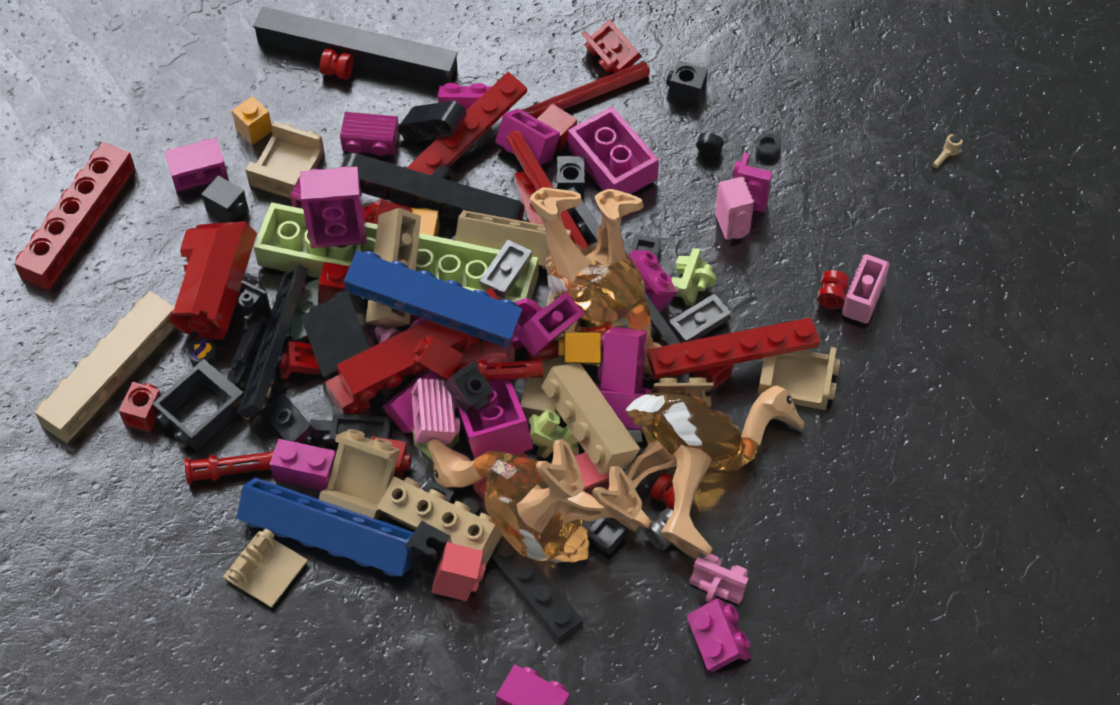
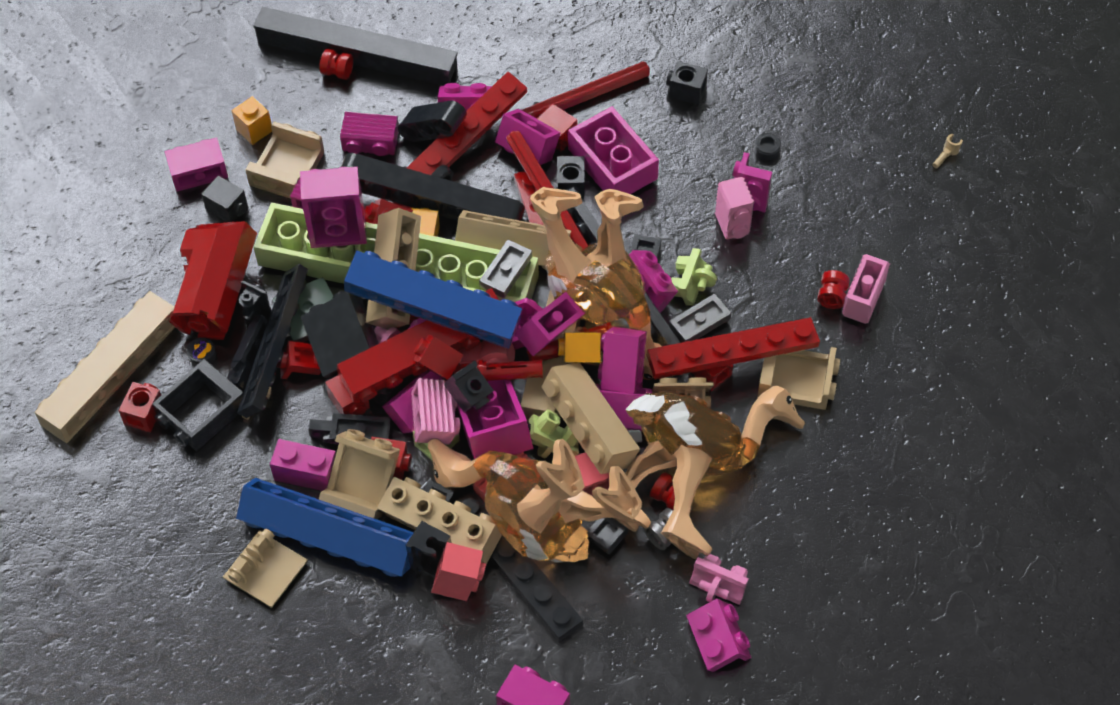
red brick [14,141,135,290] -> none
red pin [184,451,274,485] -> none
black plate [263,393,316,443] -> none
red brick [318,262,350,304] -> none
bracket [582,19,642,73] -> none
black tile [696,133,724,155] -> none

